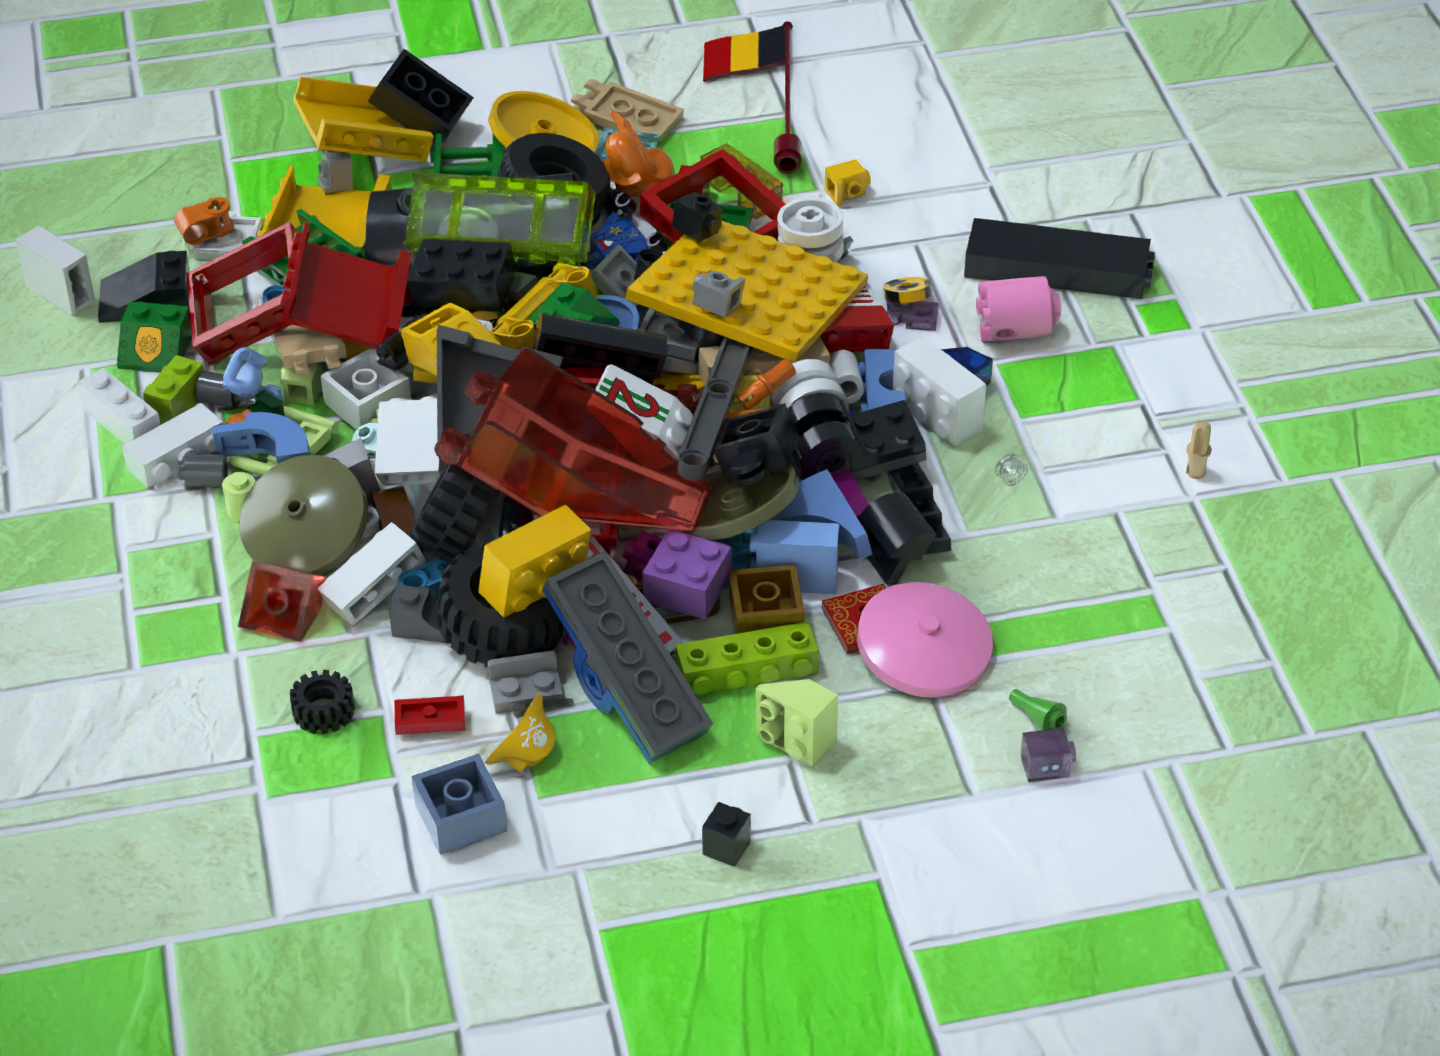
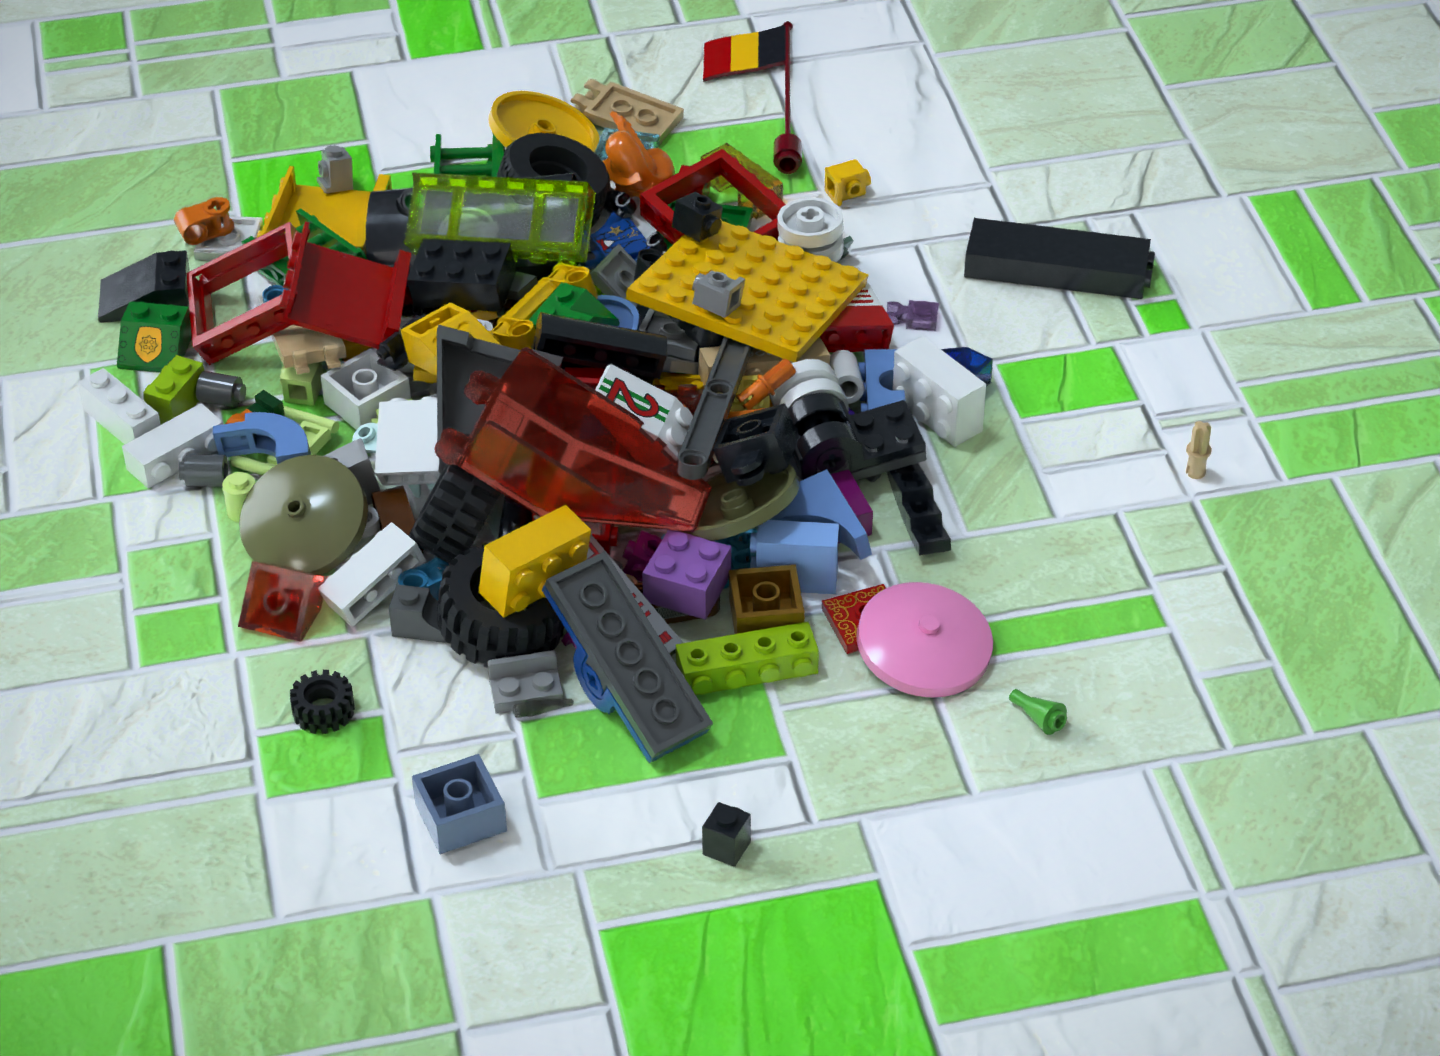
white brick [16,226,95,316] -> none
light blue piece [222,348,284,402] -> none
yellow panel [293,76,434,162] -> none
black brick [368,49,474,146] -> none
red plate [394,695,465,735] -> none
yellow hat [484,692,555,773] -> none
yellowish green slope [756,679,838,767] -> none
black brick [860,492,936,585] -> none
yellow piece [883,277,932,303] -> none
bright pink cylinder [976,276,1061,342] -> none
clear bush [995,454,1028,486] -> none
clear purple brick [1020,727,1076,782] -> none

